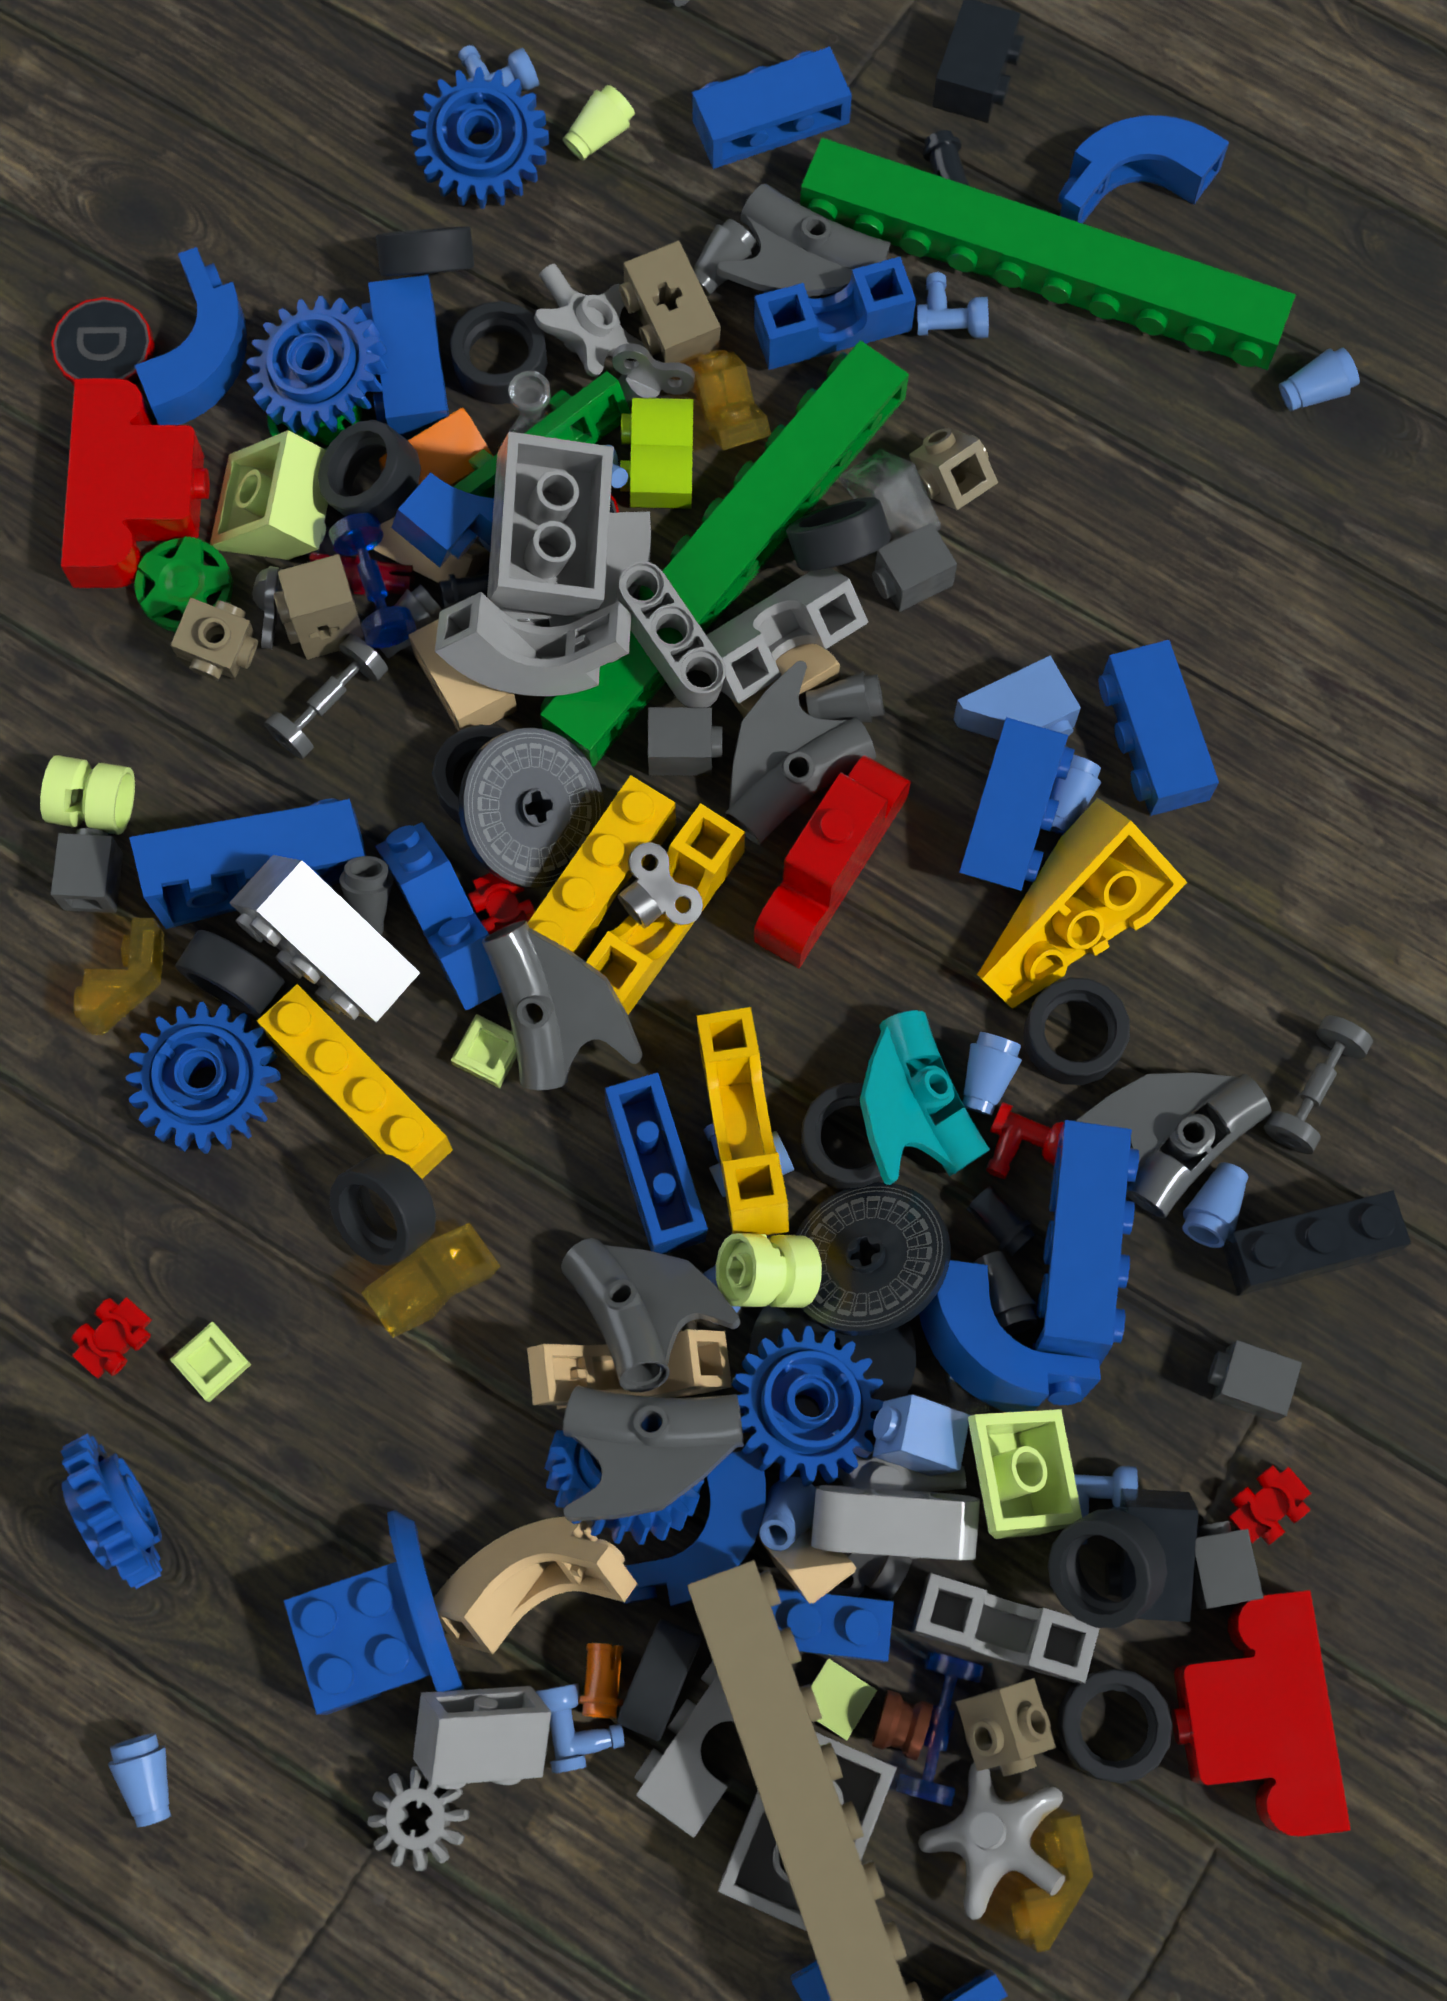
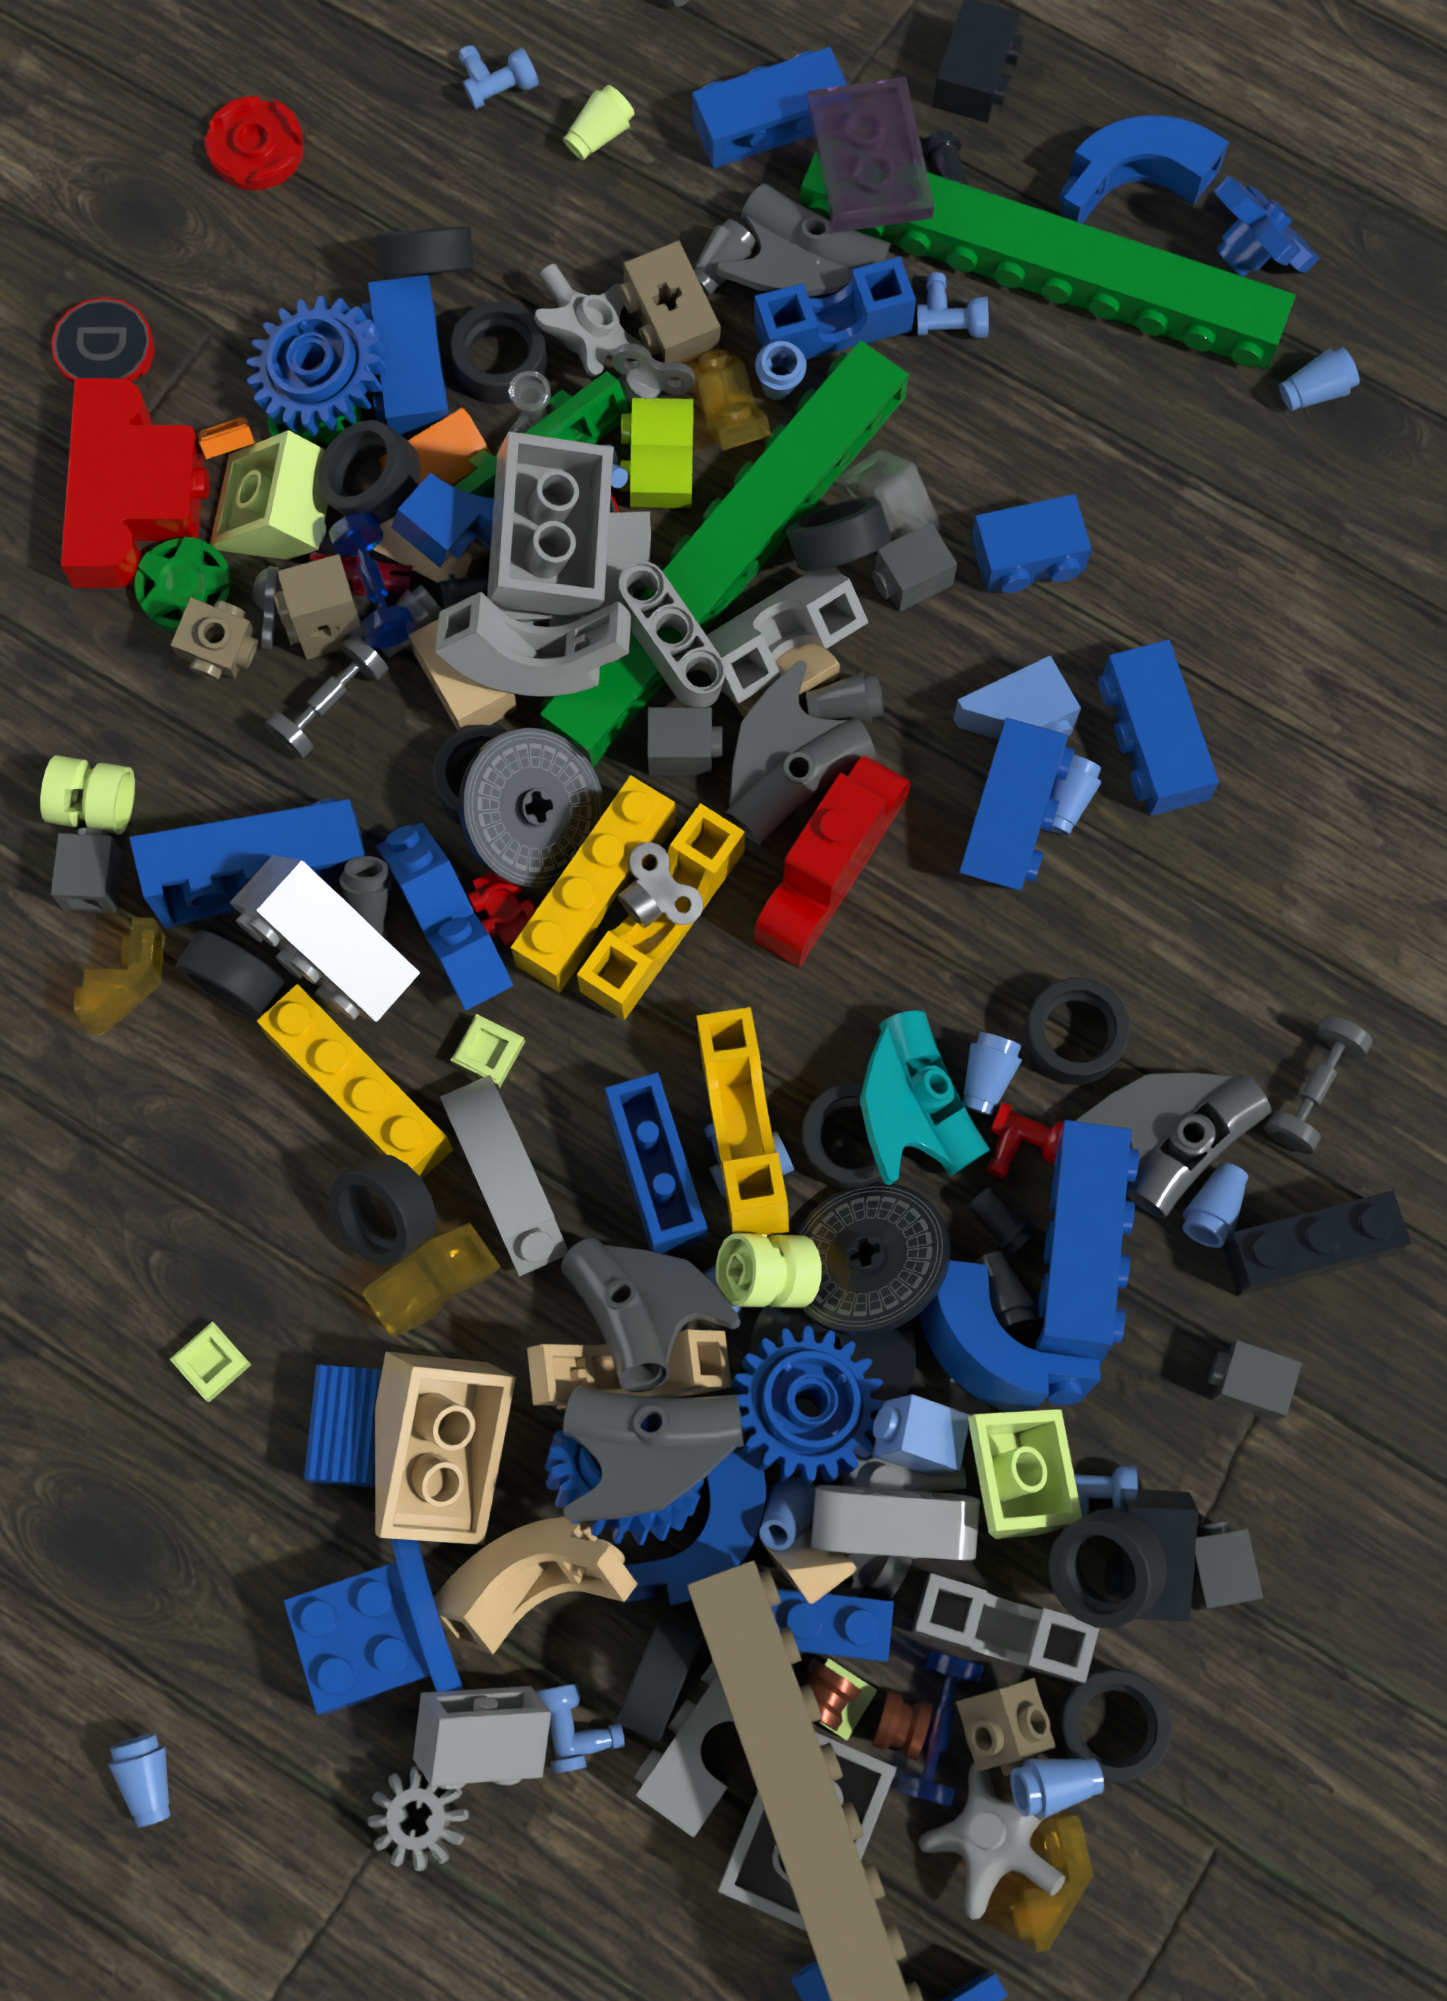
blue gear [61,1433,163,1589] -> none
red piece [71,1297,152,1379] -> none
blue gear [126,1002,281,1154] -> none
blue arch [135,247,247,425] -> none
blue gear [411,67,549,209] -> none
dark grey pin [482,920,642,1090] -> none
orange pin [578,1643,624,1718] -> none
dark tan brick [909,427,998,510] -> none
yellow wedge [977,798,1187,1008] -> none
red brick [1171,1590,1351,1837] -> none
red piece [1228,1465,1311,1545] -> none
none -> orange tile [198,417,255,459]
none -> red tile [204,96,304,190]
none -> blue brick [304,1365,382,1488]
none -> tan slope [375,1352,516,1545]
none -> light grey arch [440,1075,568,1276]
none -> medium blue cone [755,341,806,401]
none -> copper wheel [799,1658,862,1732]
none -> clear purple plate [807,76,934,233]
none -> blue brick [971,494,1092,593]
none -> medium blue cone [1011,1758,1104,1820]
none -> blue plant [1214,176,1320,277]

